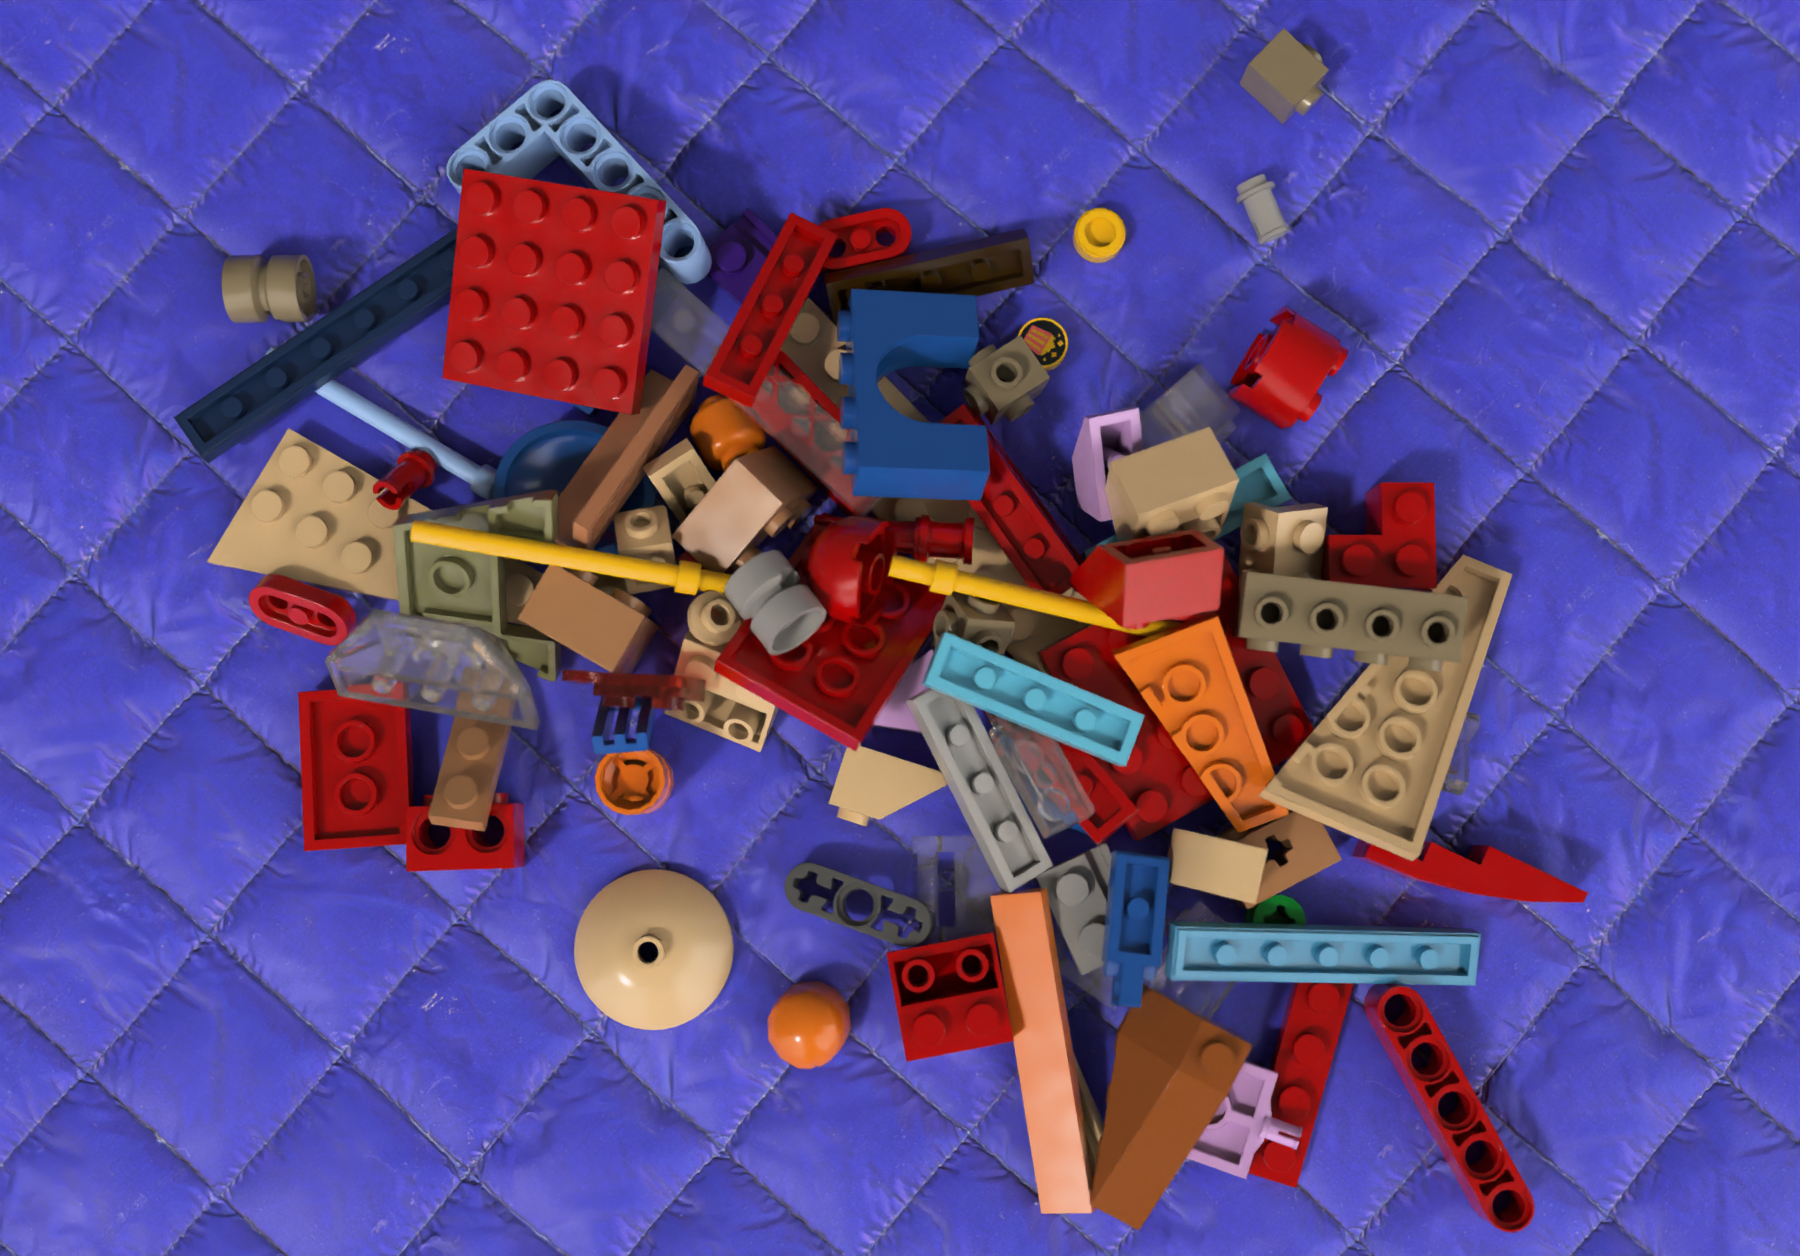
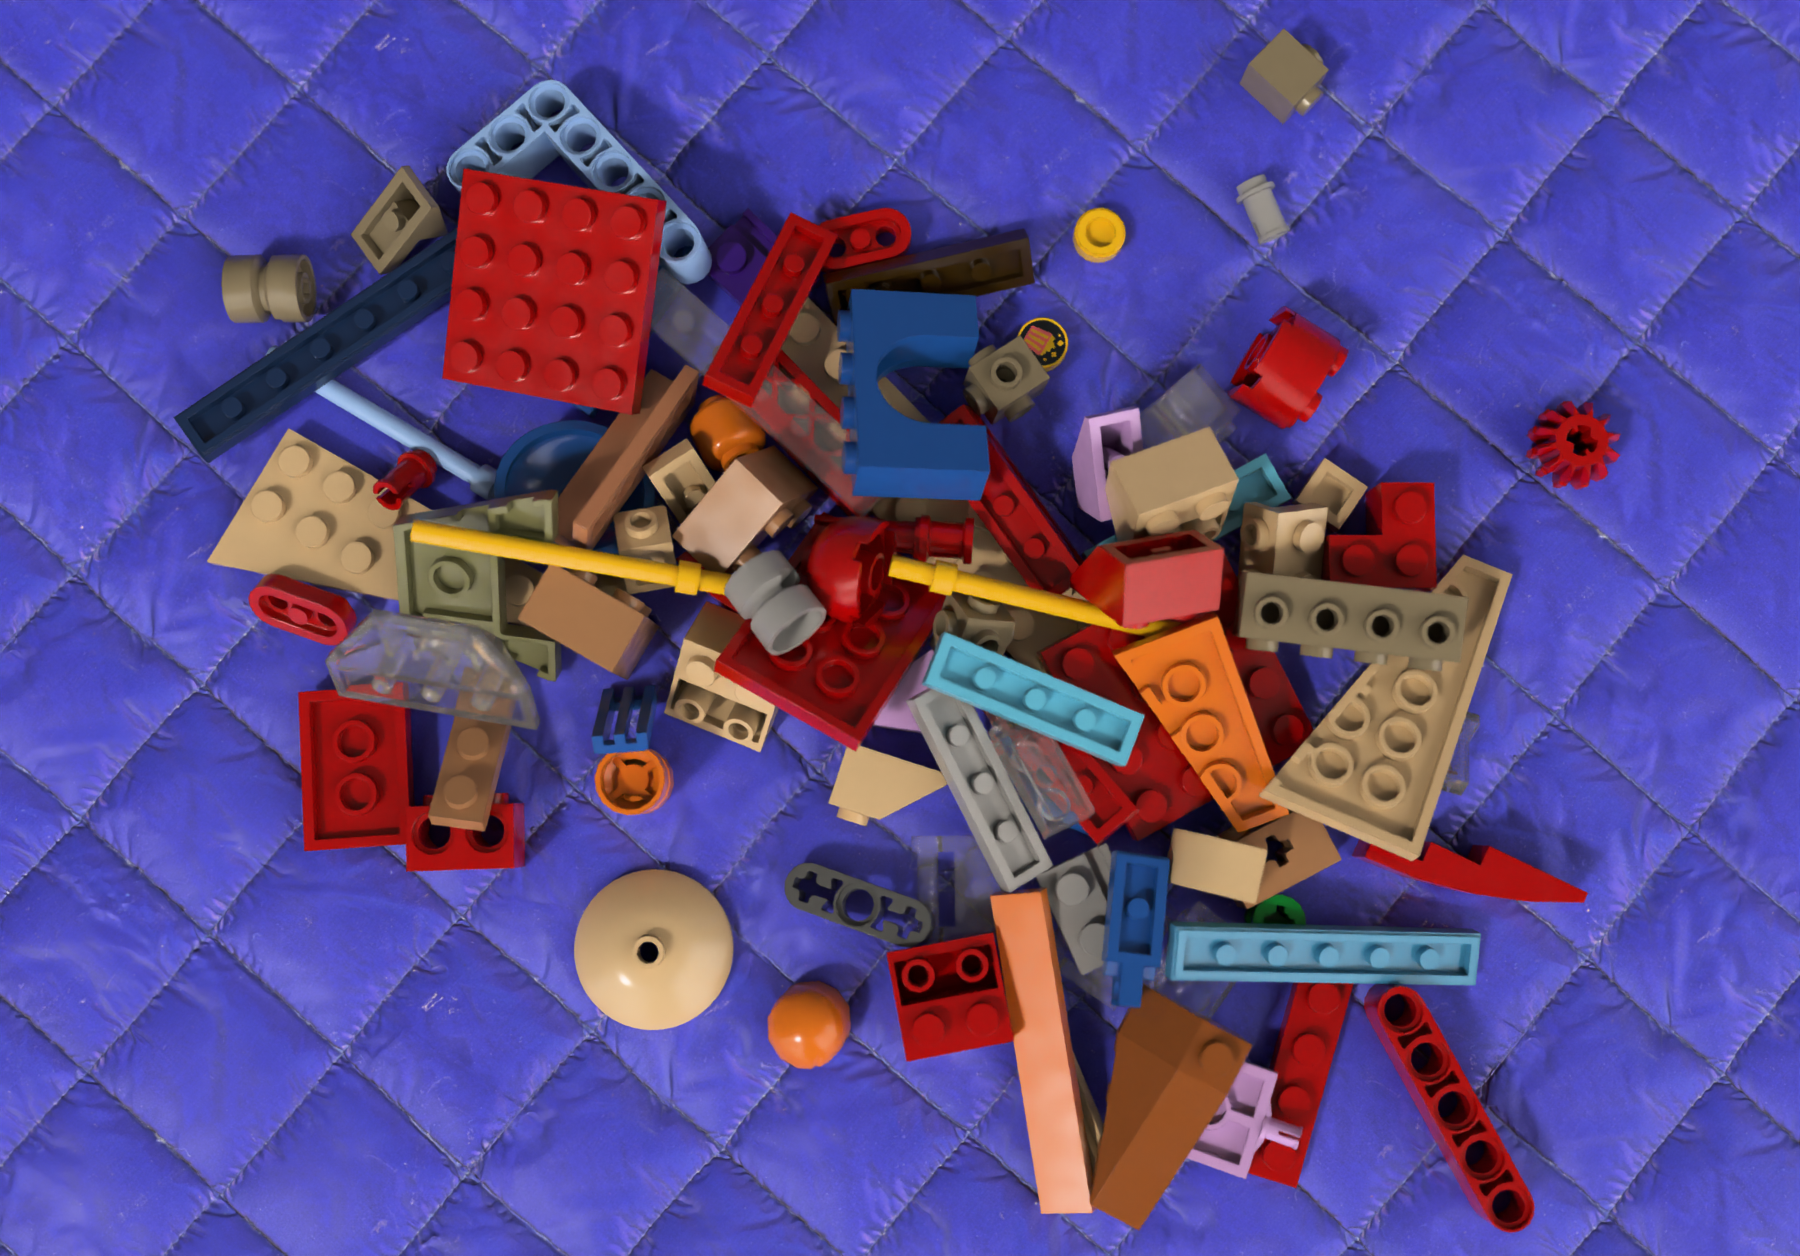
clear red hinge [562,670,706,711] -> none
tan plate [687,591,741,645] -> none
none -> dark tan slope [351,166,448,275]
none -> tan plate [1292,458,1368,533]
none -> red gear [1525,401,1621,490]

